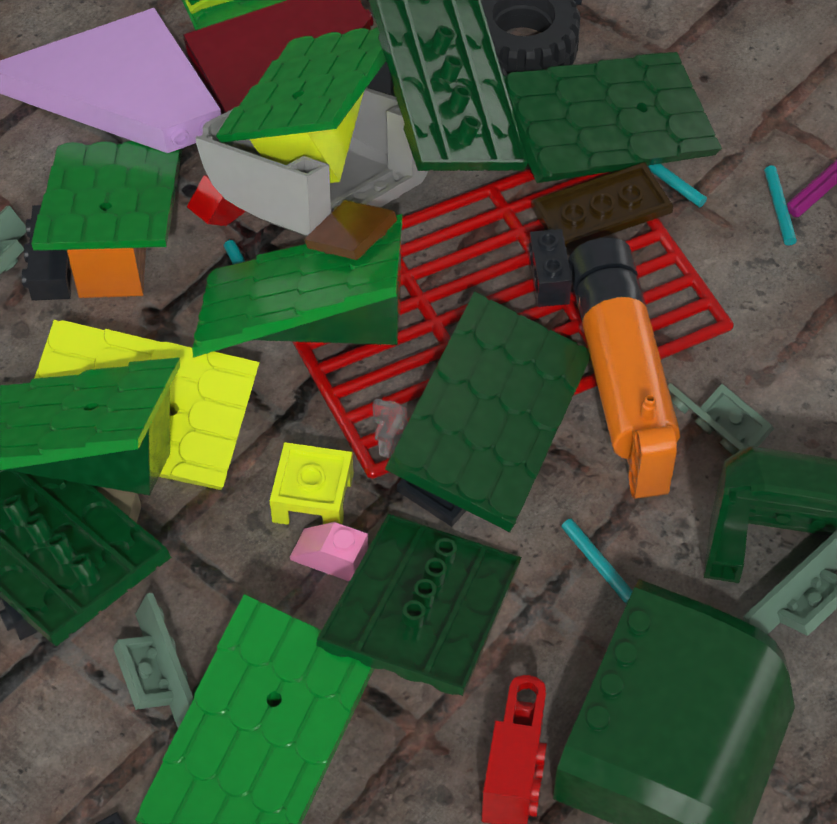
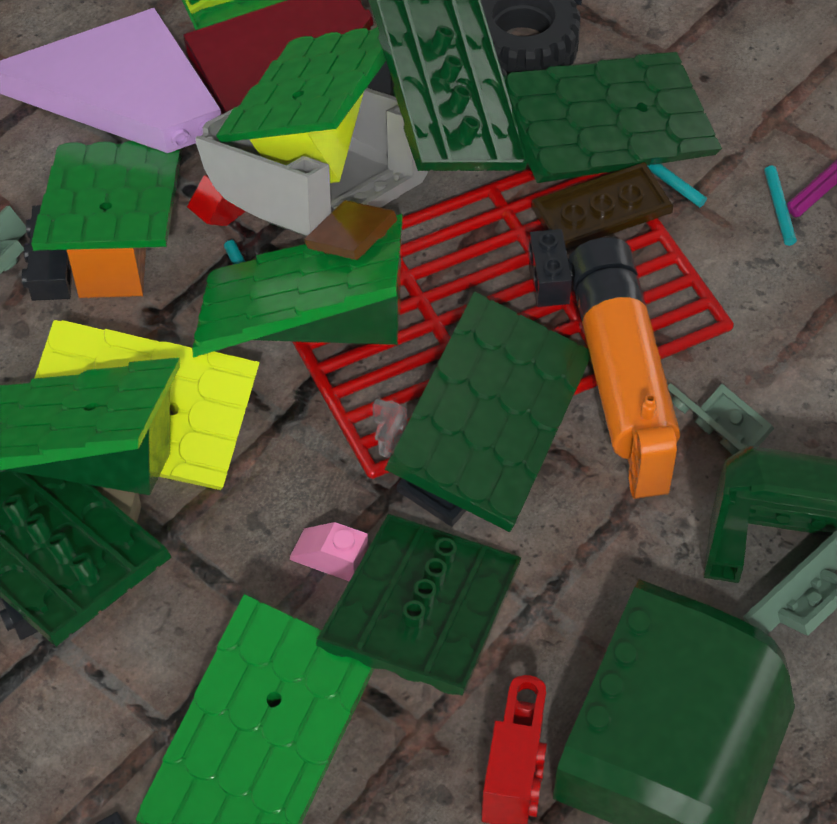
sand green bracket [113,593,194,728] -> none
neon yellow panel [270,442,354,525] -> none
teal bar [561,518,633,605] -> none

